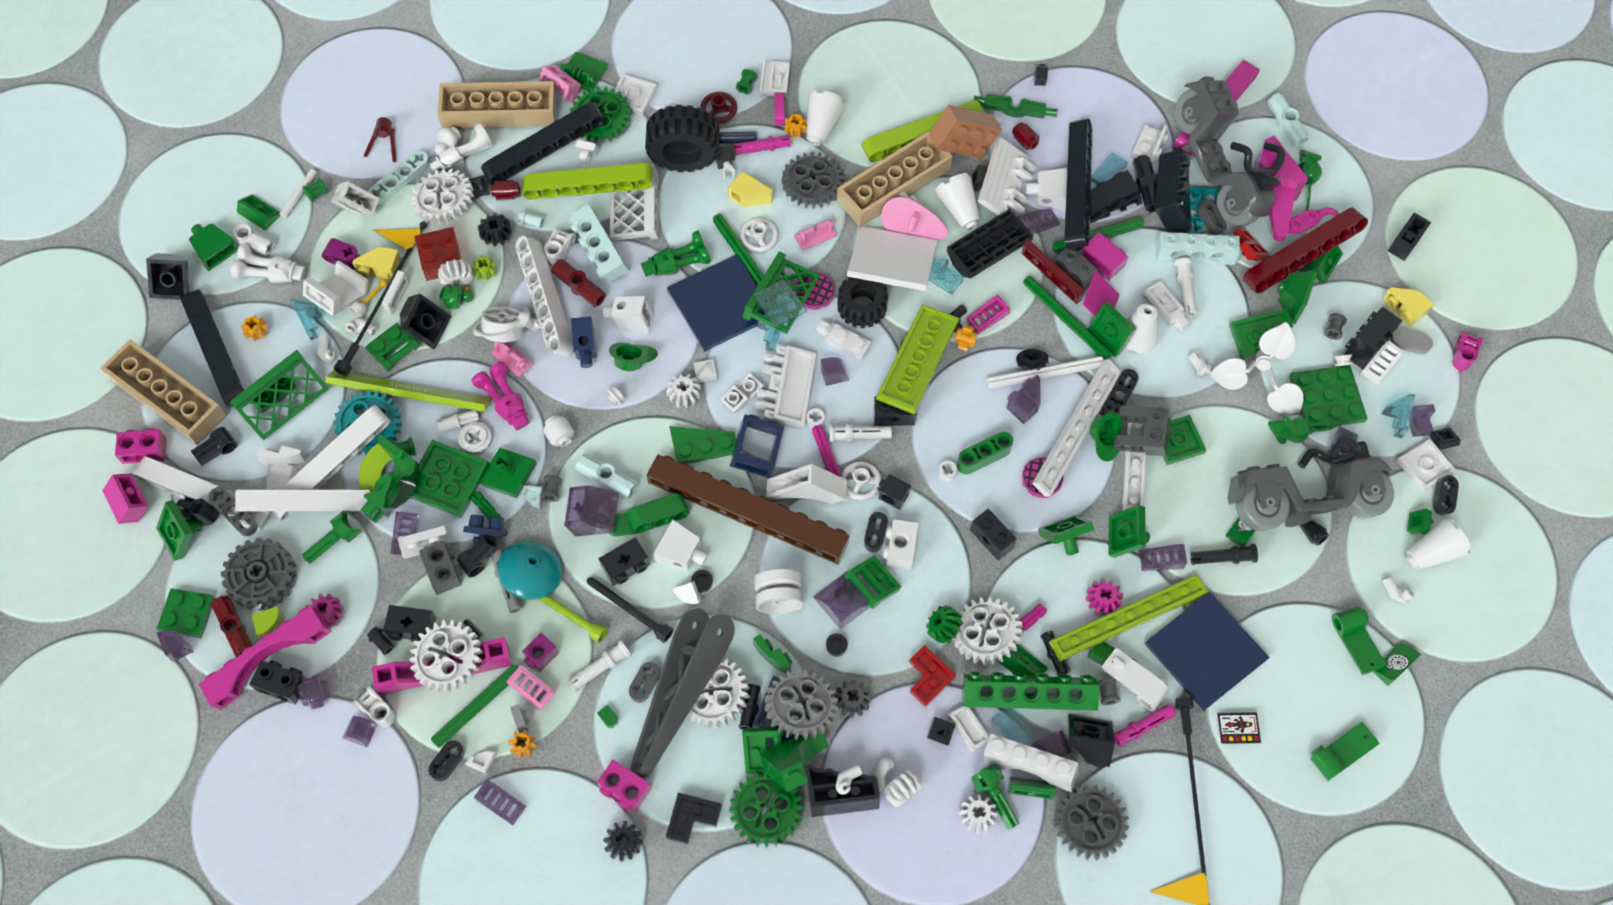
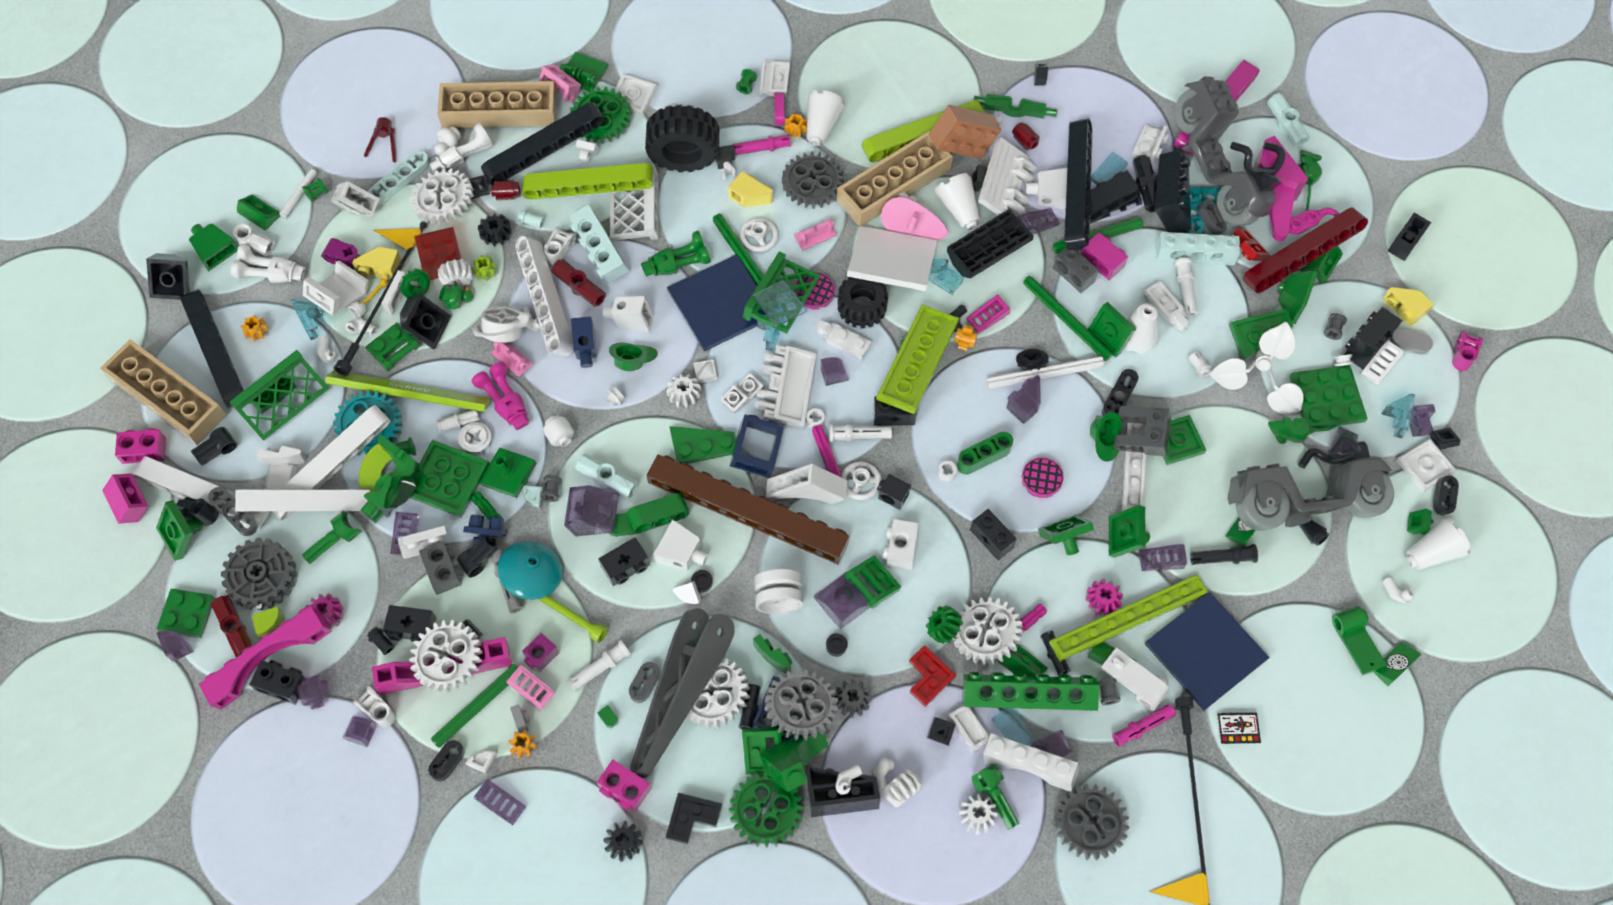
black piece [586,577,674,643] -> none
dark red piece [700,92,737,123] -> none
dark blue axle [719,131,757,144] -> none
black beam [864,512,888,552] -> none
green slope [1008,776,1057,799] -> none
dark red tile [1022,239,1085,304] -> none
white plate [1032,359,1121,497] -> none
black slope [1067,714,1115,767] -> none
dark pink piece [1083,272,1119,317] -> none
green door [1310,722,1380,781] -> none
none -> green gear [399,268,430,298]

